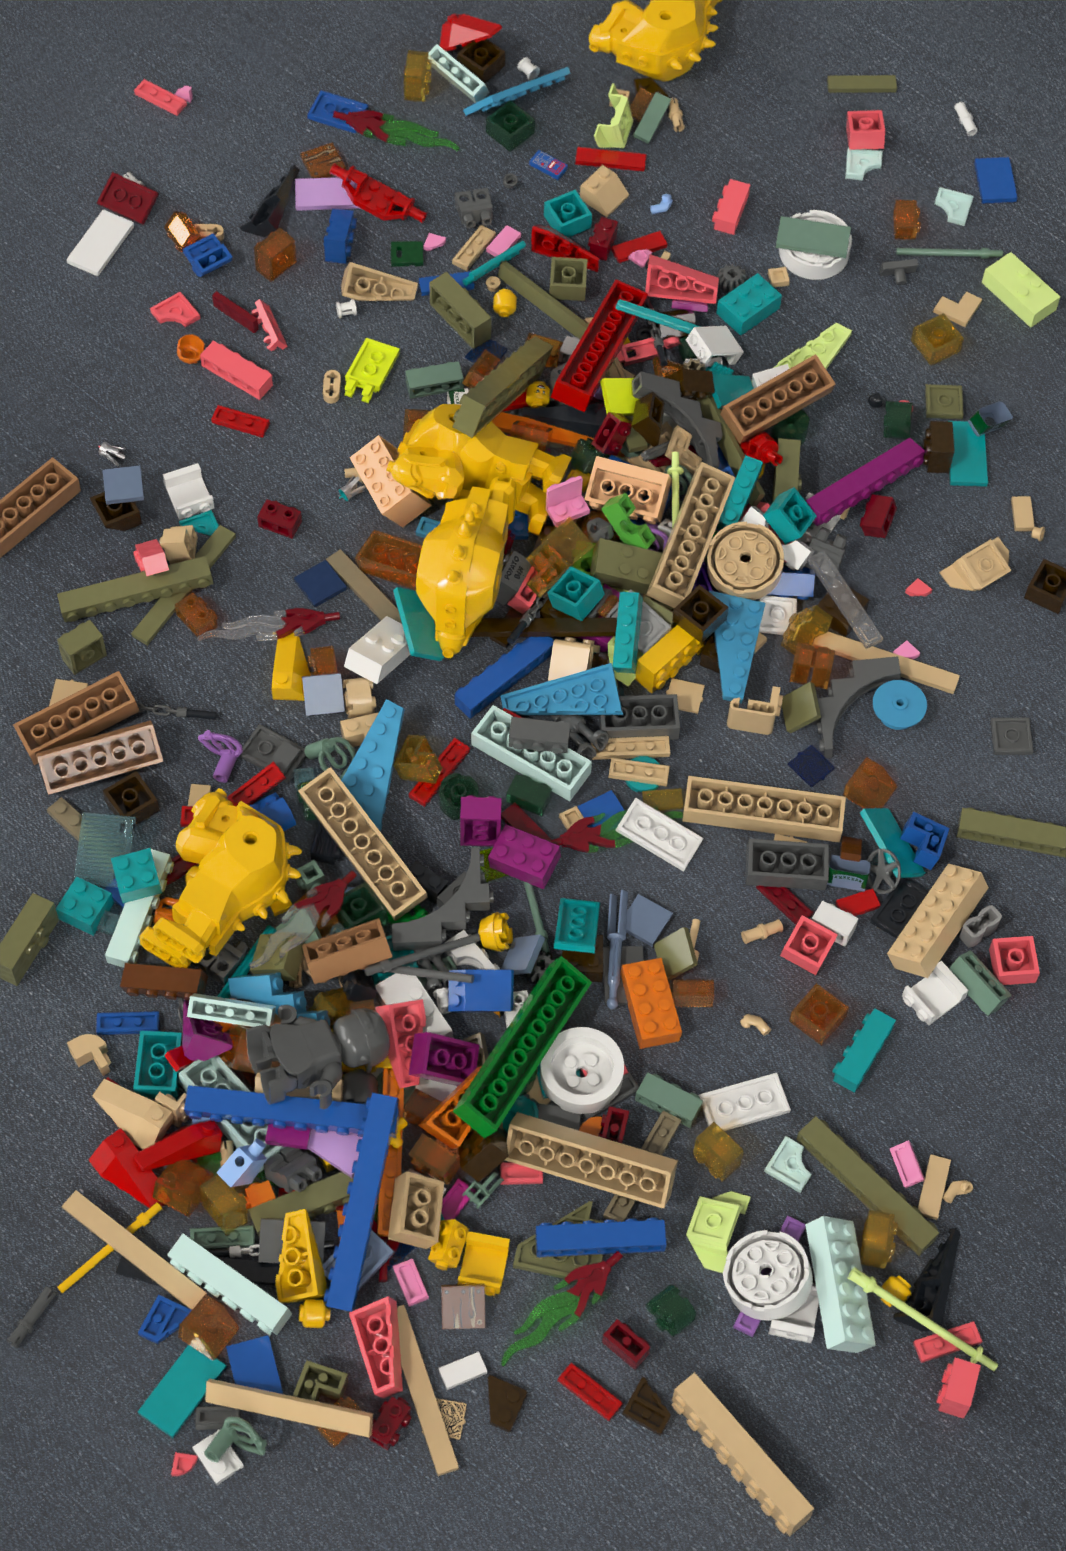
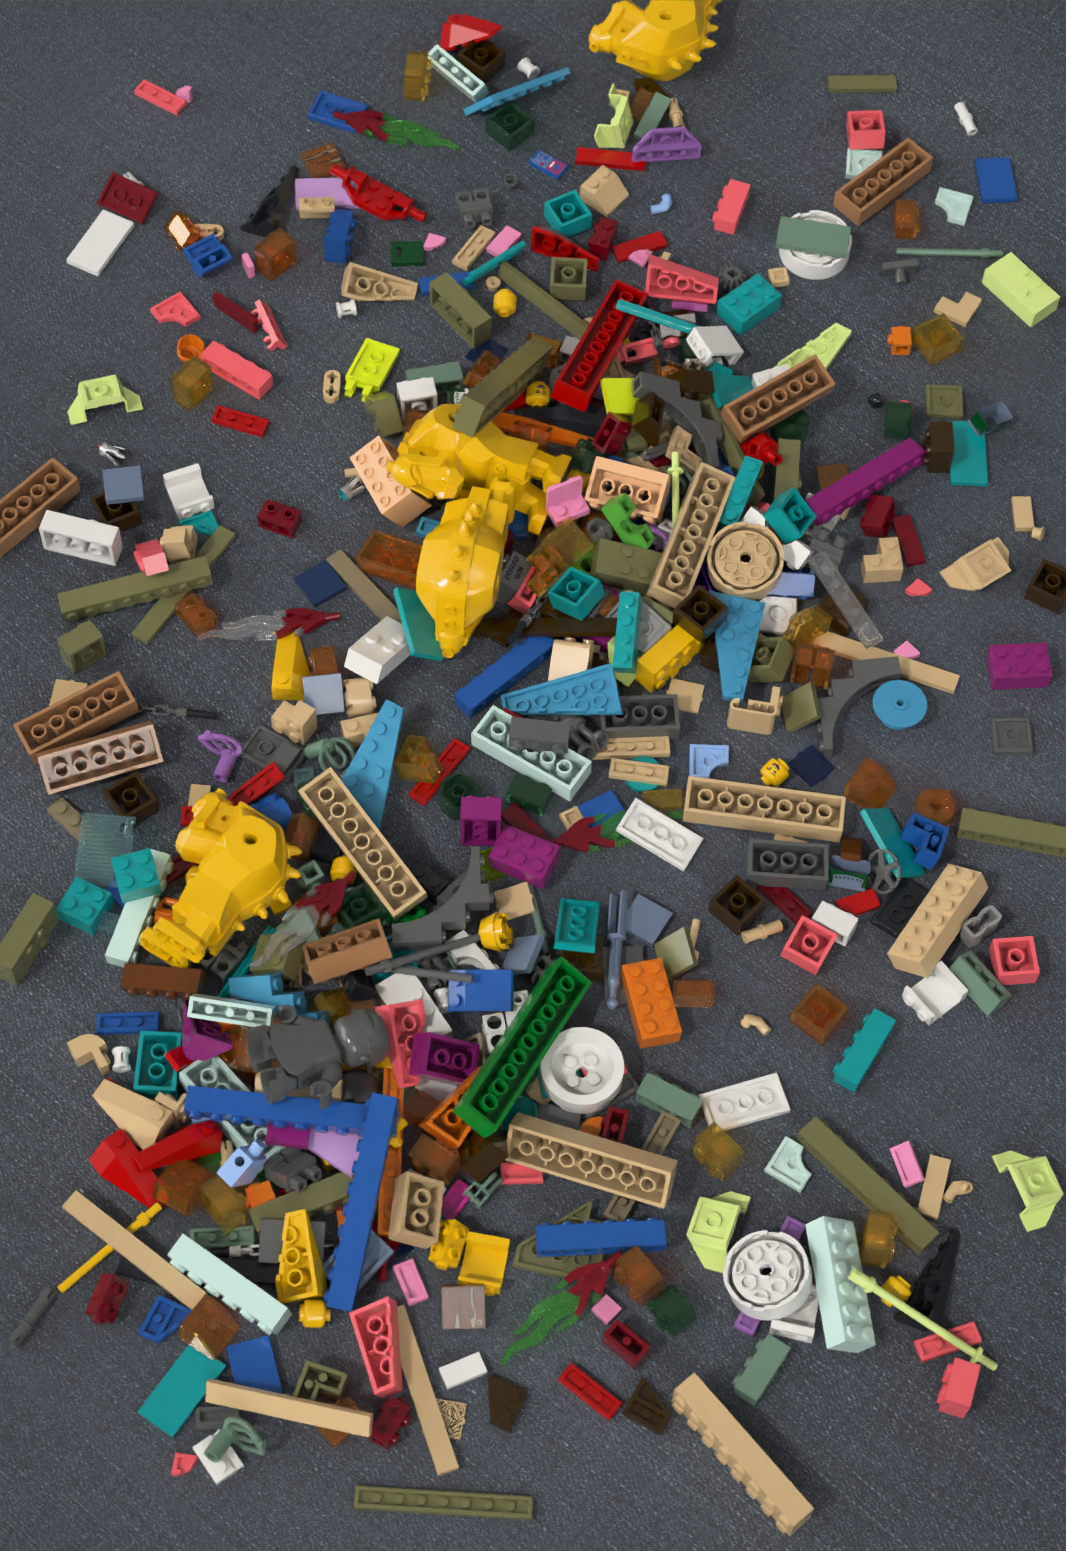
none -> white brick [39,510,123,566]
none -> yellowish green piece [67,375,143,425]
none -> dark red brick [85,1274,129,1325]
none -> white bush [112,1046,131,1073]
none -> clear yellow brick [170,356,214,412]
none -> bright pink tile [241,253,255,279]
none -> tan brick [271,700,317,745]
none -> clear orange brick [284,812,319,860]
none -> tan bracket [299,197,335,219]
none -> yellow head [330,855,357,885]
none -> olive tile [354,1485,533,1521]
none -> olive brick [364,391,404,437]
none -> white brick [397,377,437,422]
none -> white piece [481,1013,506,1055]
none -> tan piece [494,882,535,921]
none -> bright pink tile [591,1294,622,1325]
none -> clear orange brick [614,1245,664,1306]
none -> medium lavender wedge [632,127,702,162]
none -> light blue tile [689,744,729,779]
none -> dark brown brick [708,875,767,936]
none -> sand green brick [732,1334,791,1407]
none -> olive brick [748,637,796,683]
none -> yellow head [760,758,789,787]
none -> clear orange piece [816,463,849,491]
none -> medium nougat brick [833,138,933,226]
none -> tan brick [861,537,903,583]
none -> orange brick [887,326,912,355]
none -> dark red tile [892,514,925,567]
none -> clear orange brick [913,788,956,827]
none -> magenta brick [986,642,1052,690]
none -> yellowish green piece [992,1150,1064,1232]

